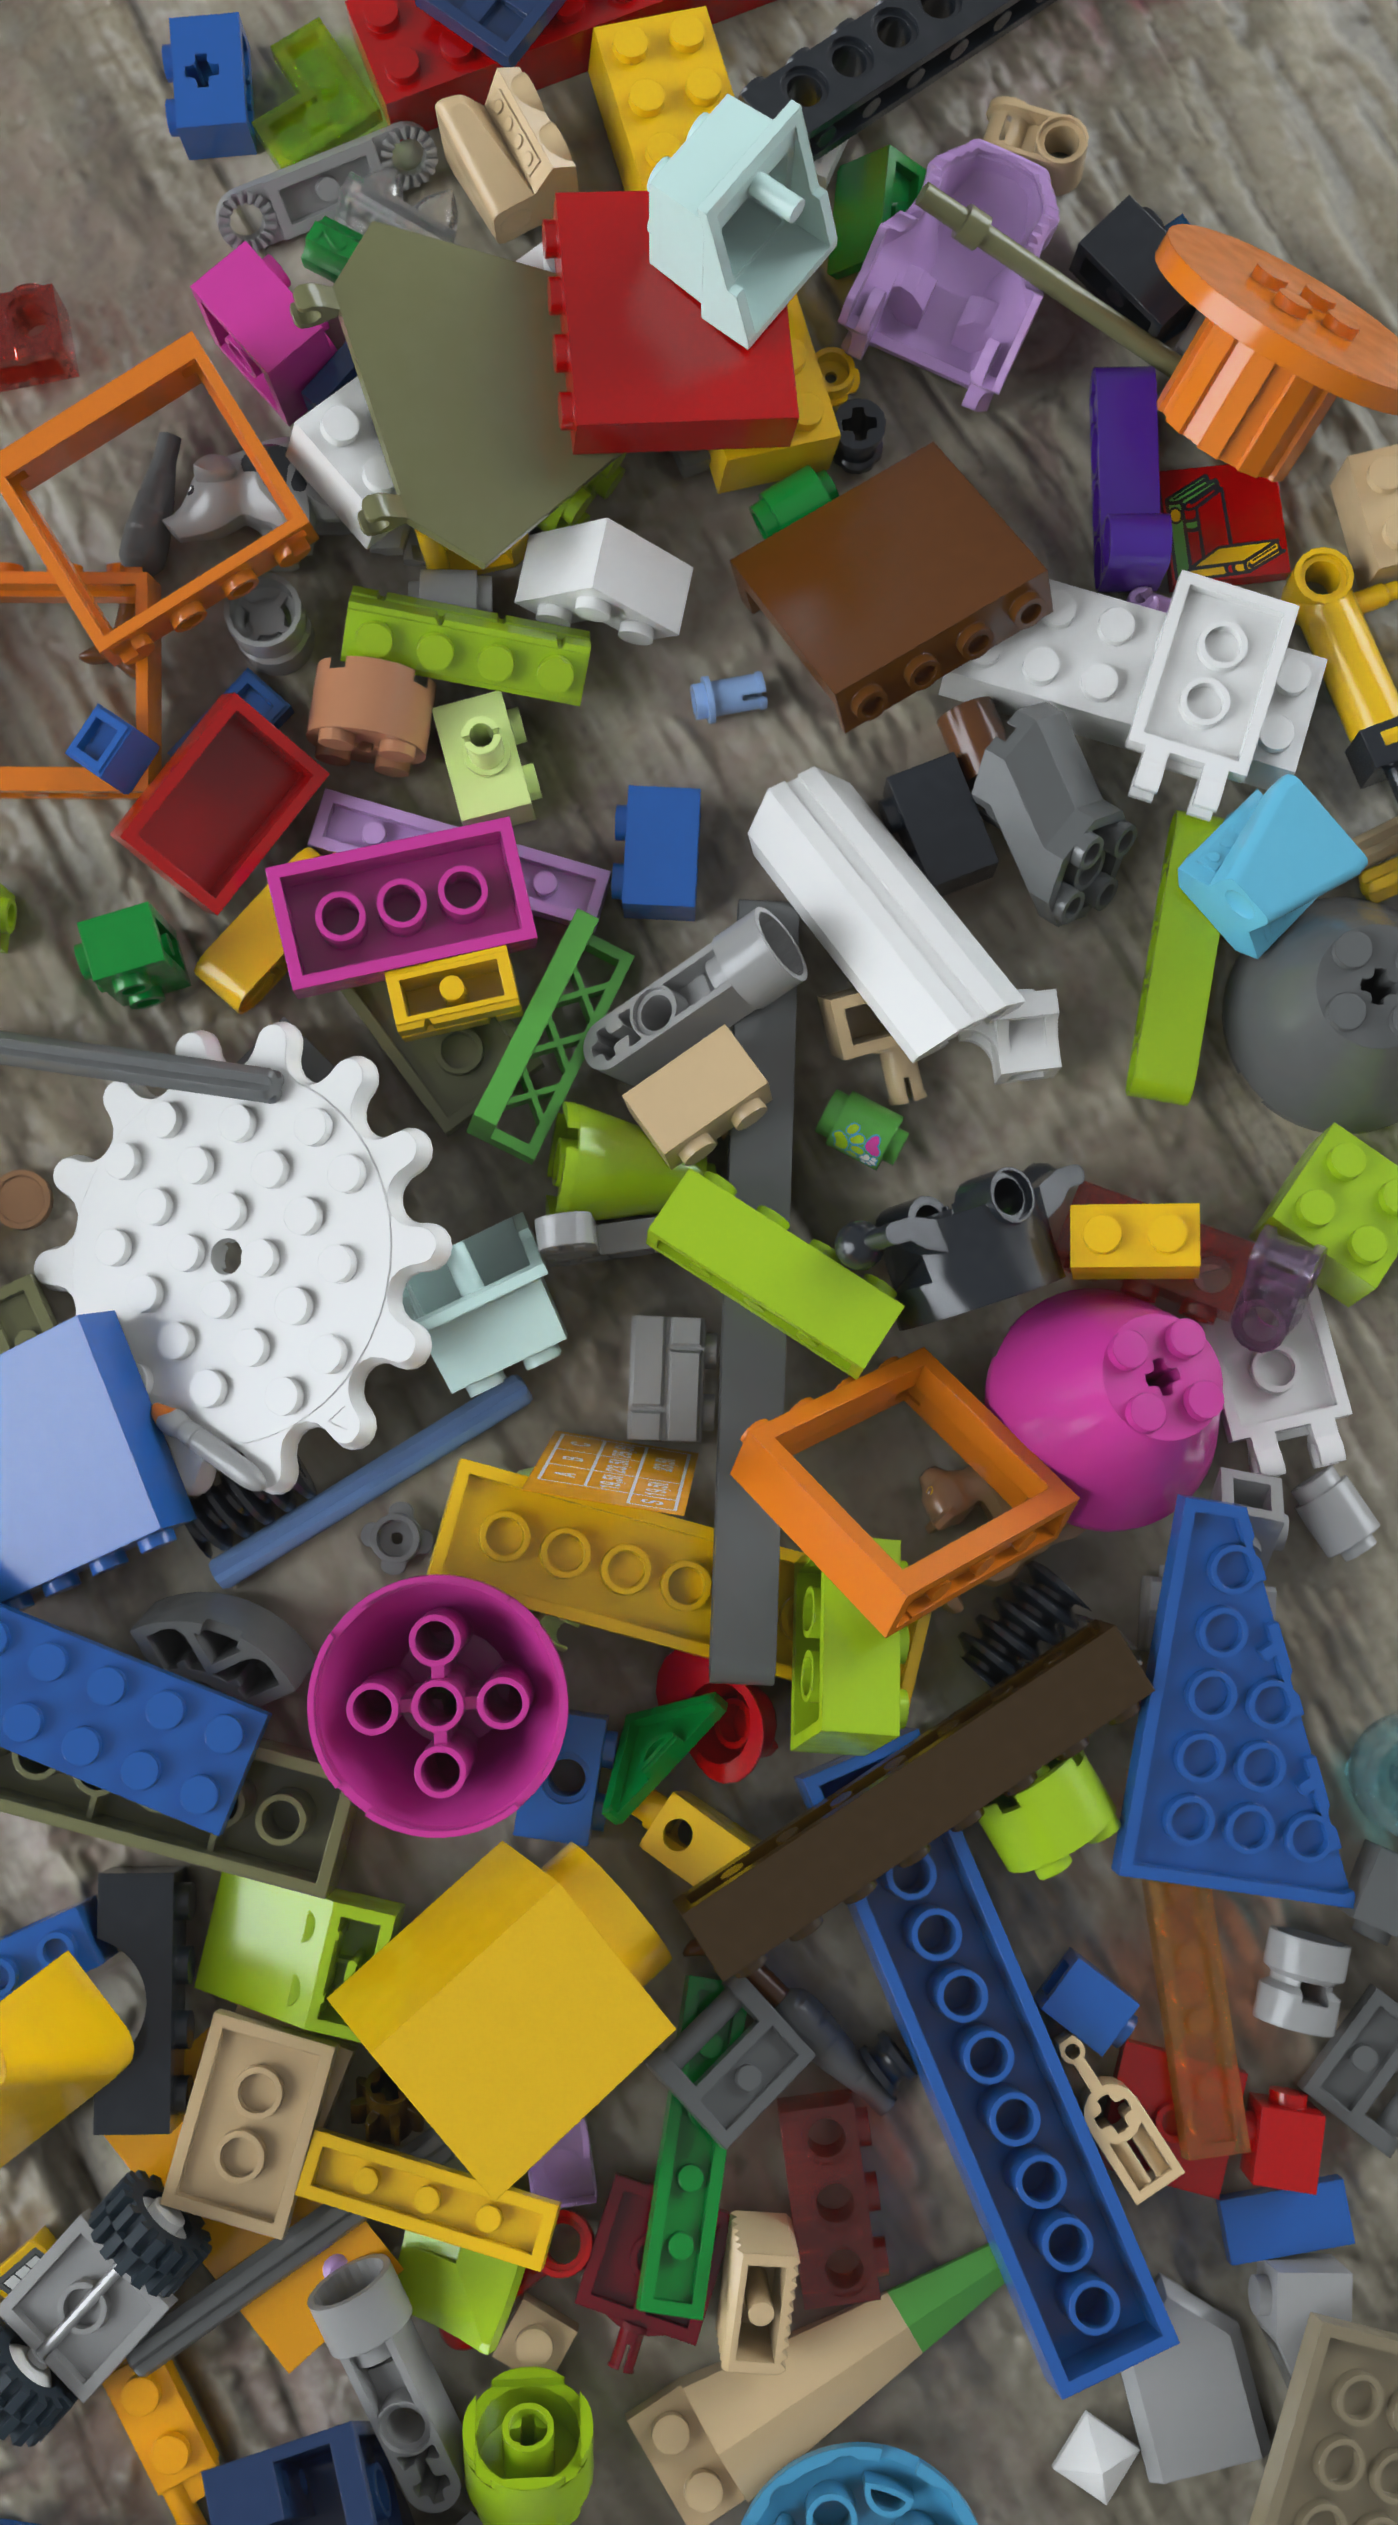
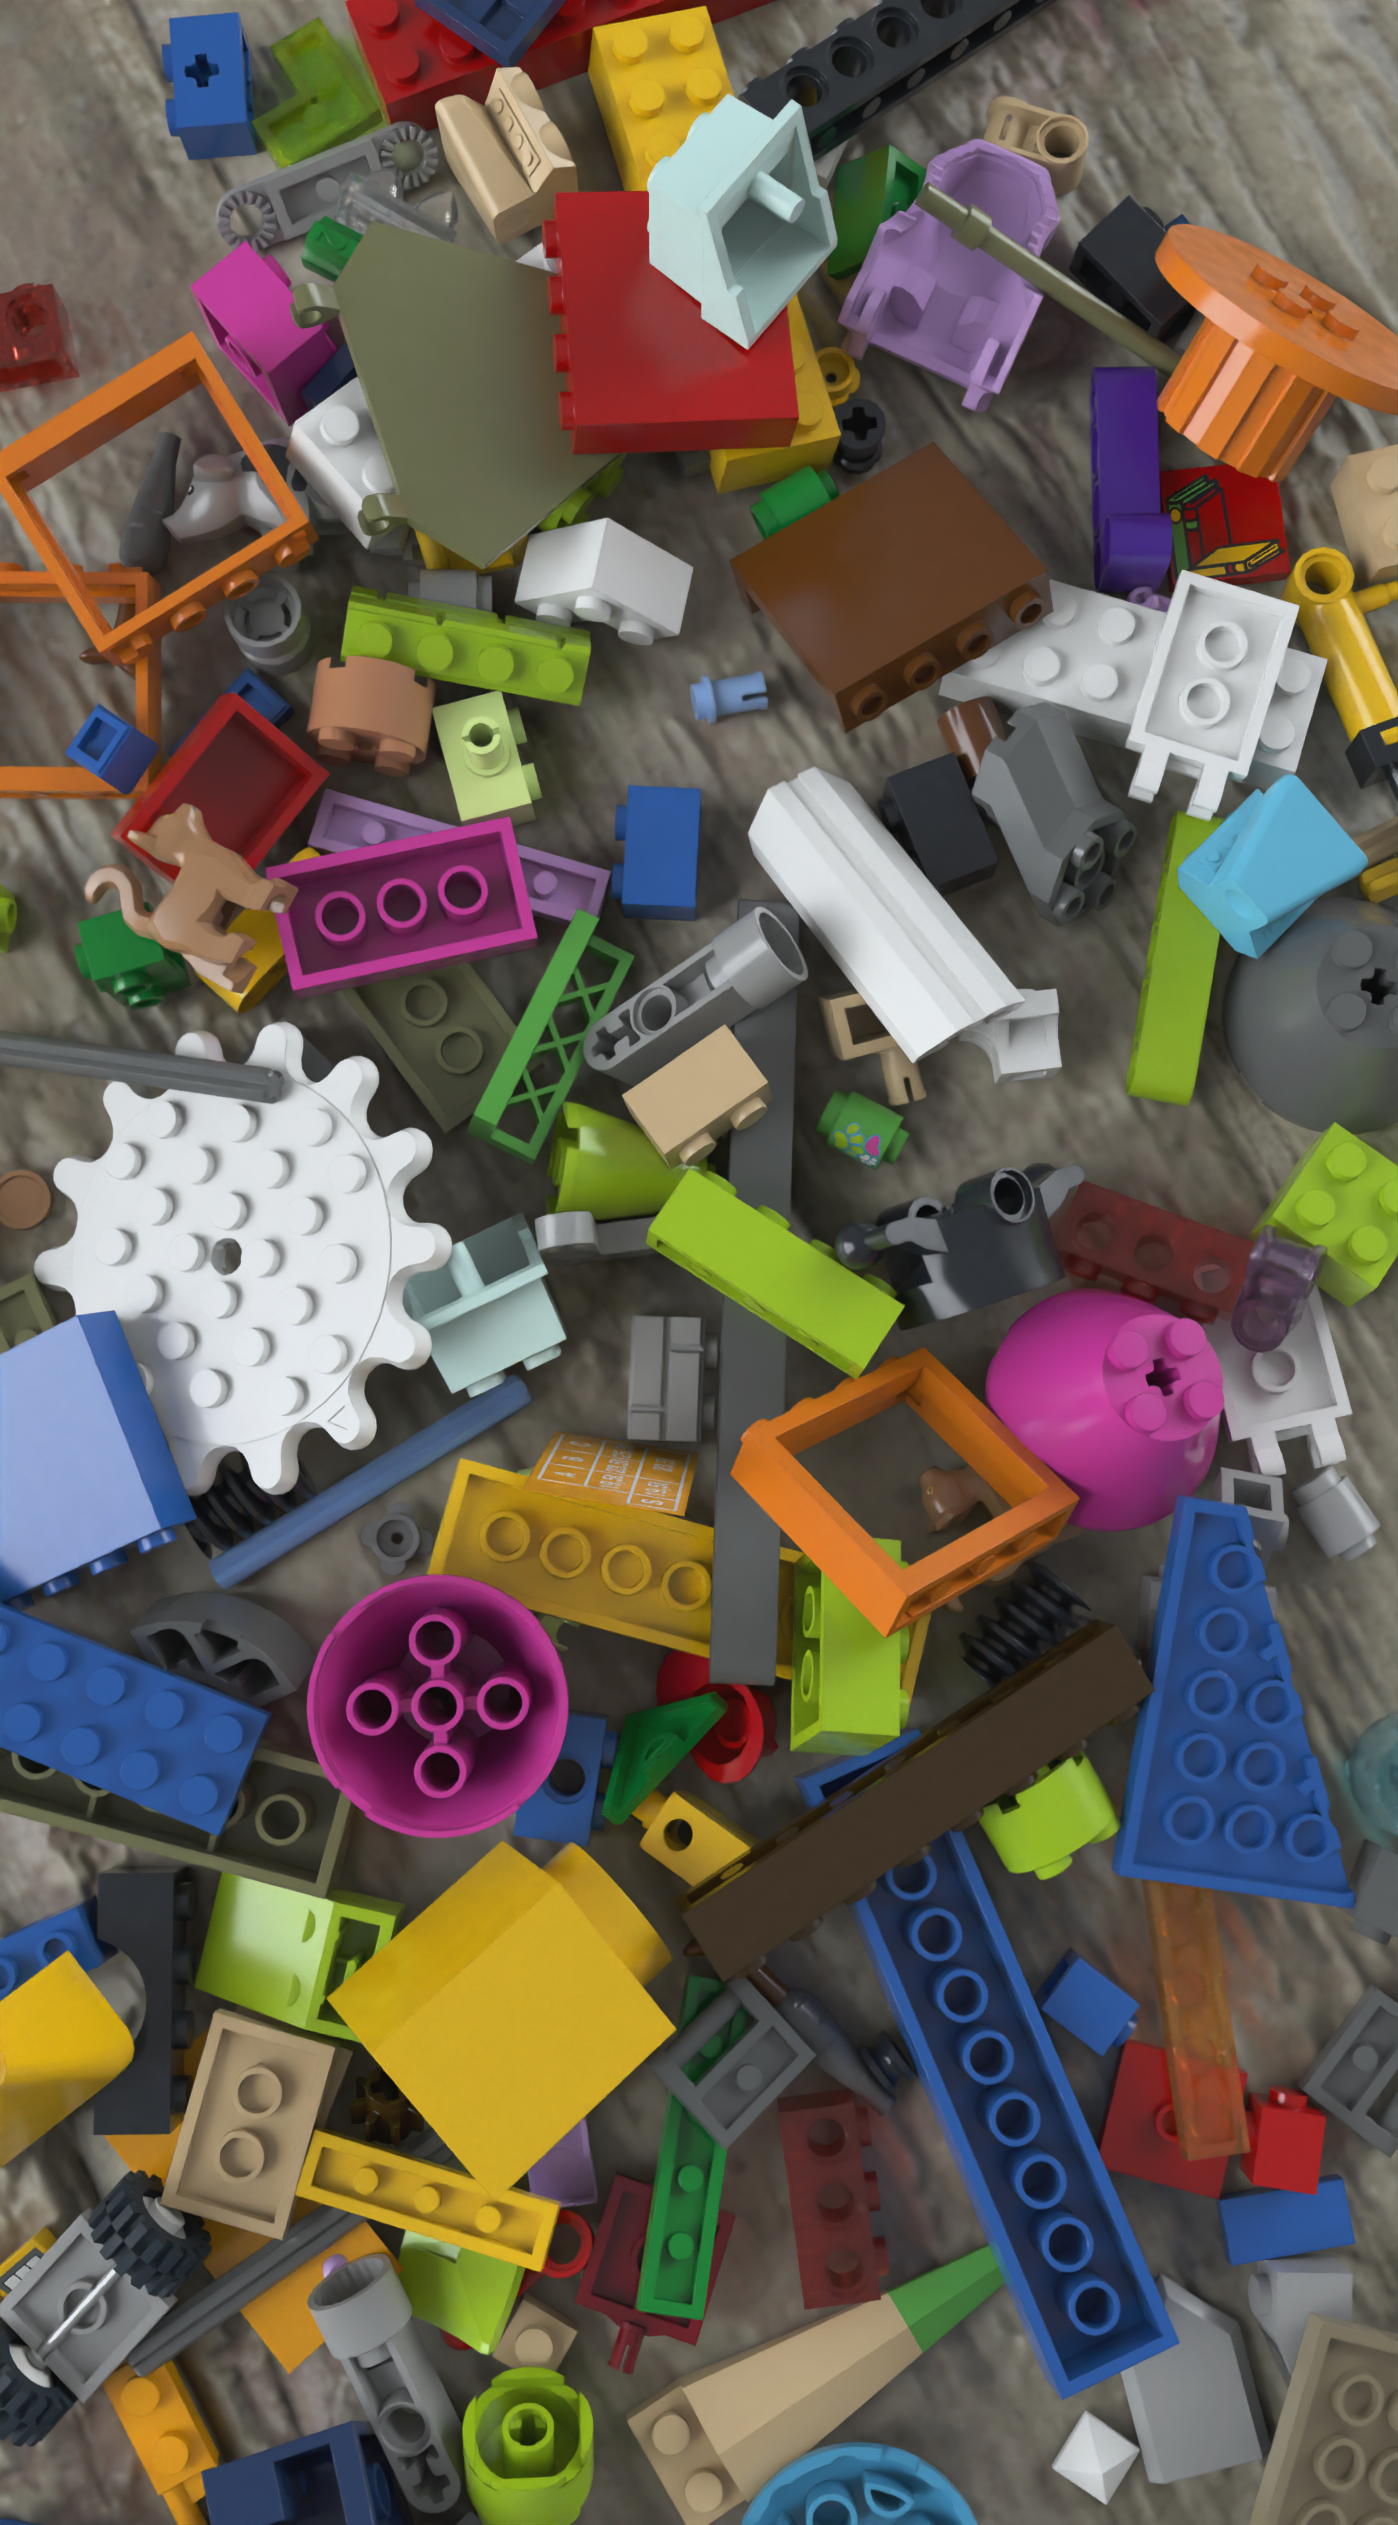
light grey piece [151,1403,267,1491] -> none
yellow brick [384,945,523,1042] -> none
tan brick [715,2210,801,2375] -> none
tan piece [1053,2029,1185,2205] -> none
yellow brick [1070,1203,1201,1280] -> none
light grey wheel [1252,1925,1352,2038] -> none
none -> medium nougat animal [85,803,299,994]

